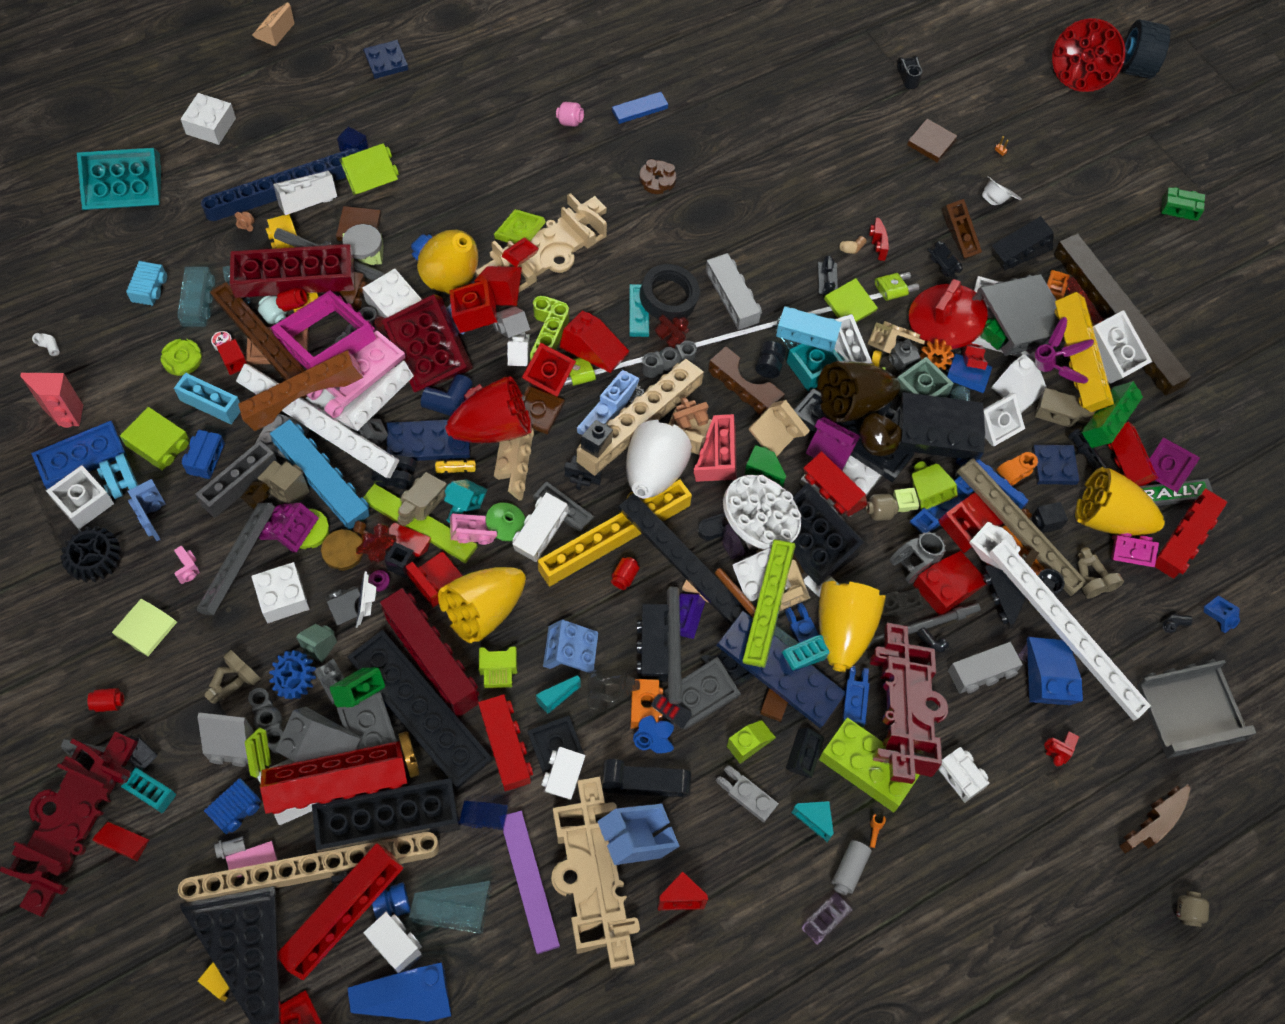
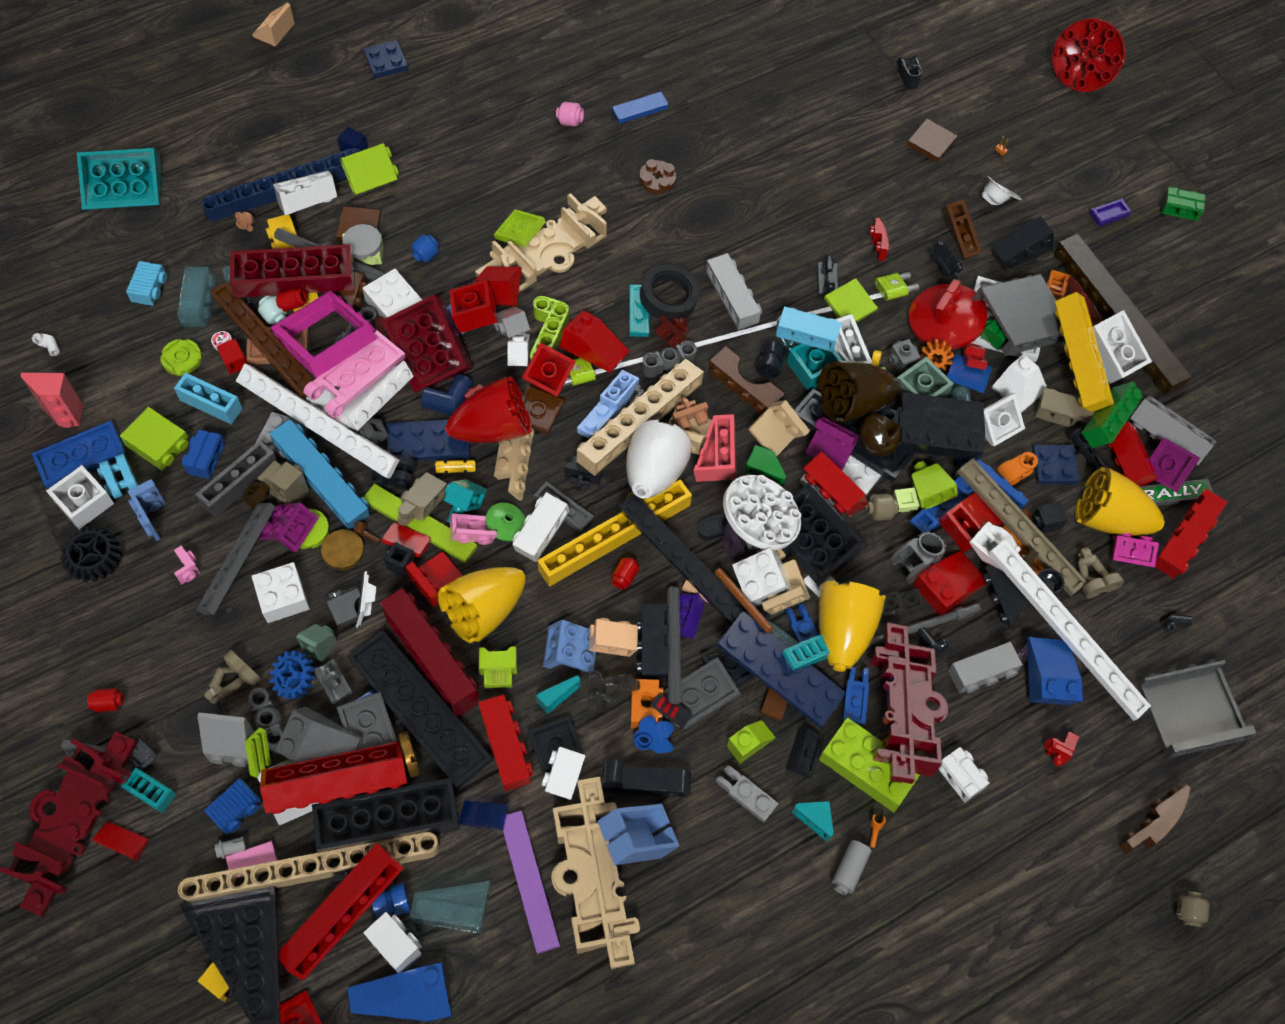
yellowish green slope [112,599,177,656] -> none
white brick [181,93,236,145] -> none
dark orange arch [238,350,363,431] -> none
green brick [330,667,385,707] -> none
clear red hips [356,524,397,562] -> none
magenta plate [368,570,390,591] -> none
yellow cylinder [417,230,478,294] -> none
red tile [501,238,539,268] -> none
black brick [581,420,613,458] -> none
red slope [657,871,708,911] -> none
lime tile [743,540,795,668] -> none
clear purple slope [802,893,853,944] -> none
tan arm [839,236,867,254] -> none
tan bracket [868,321,925,353] -> none
magenta plant [1035,317,1094,384] -> none
black wheel [1121,19,1170,79] -> none
blue bracket [1204,595,1240,633] -> none
none -> light nougat brick [589,618,638,657]
none -> dark purple tile [1089,198,1131,227]
none -> light grey slope [1130,396,1217,465]

